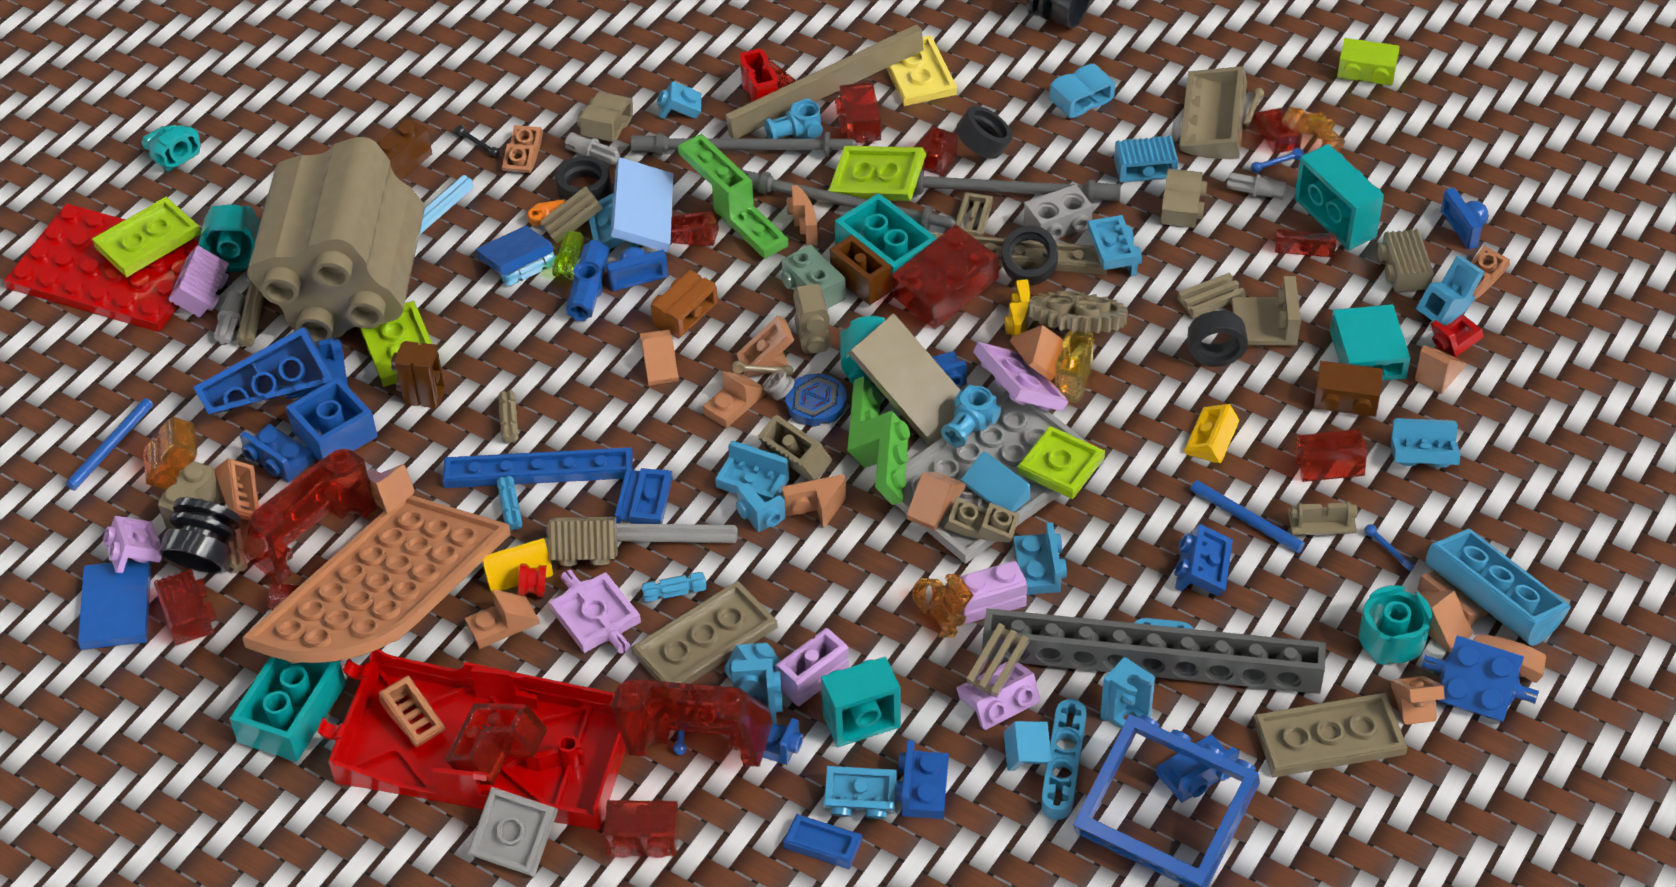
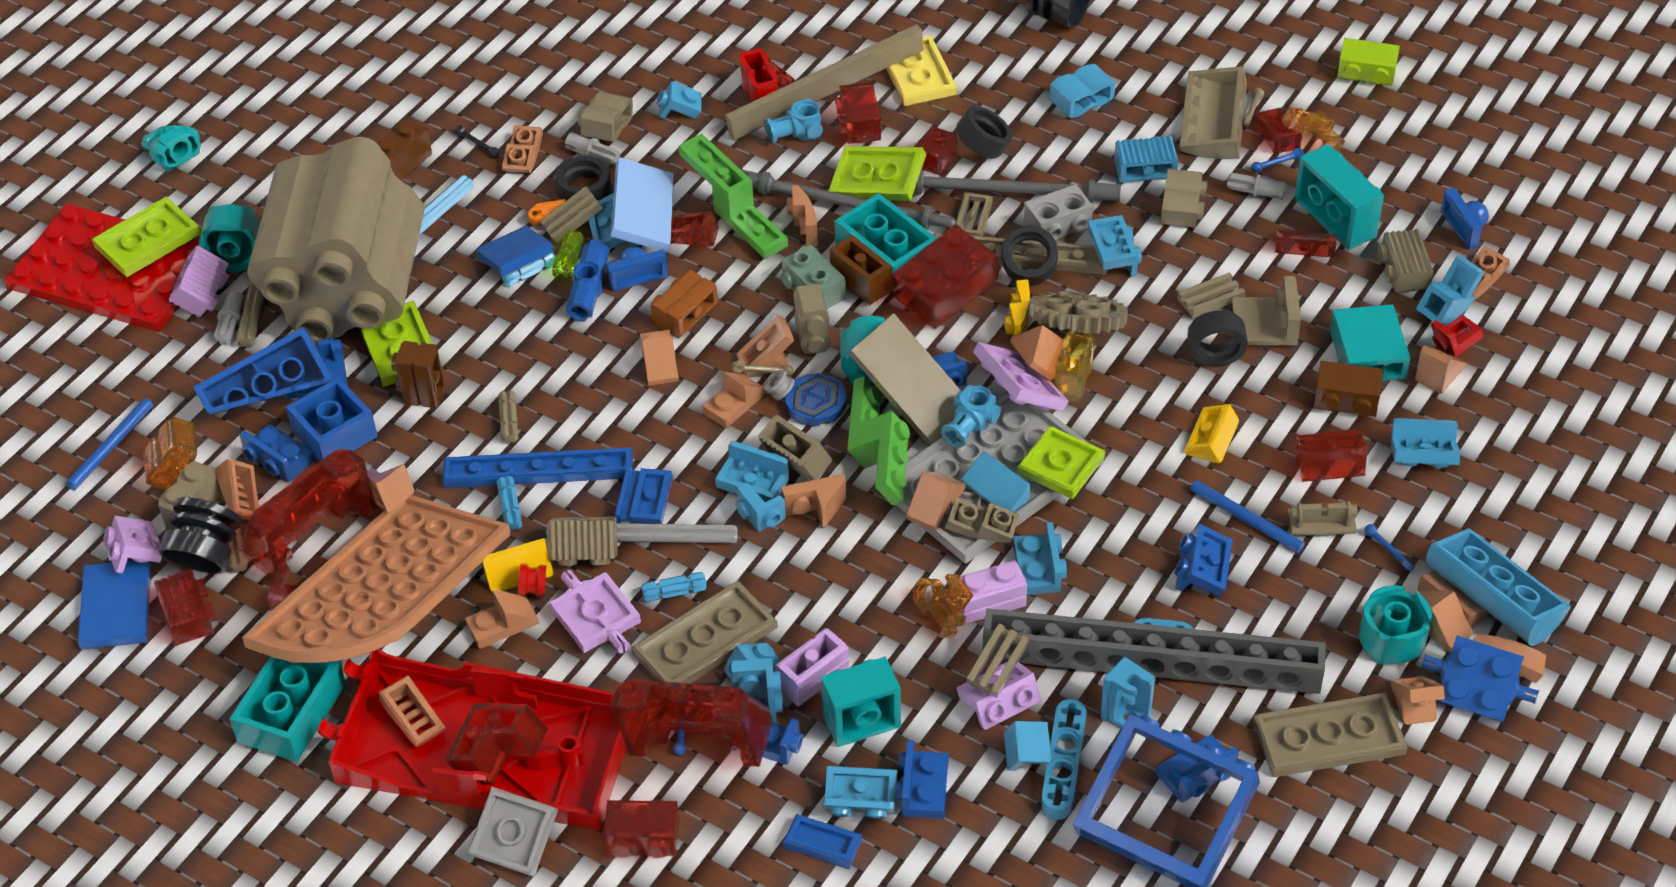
dark grey bar [631,132,857,157] -> none

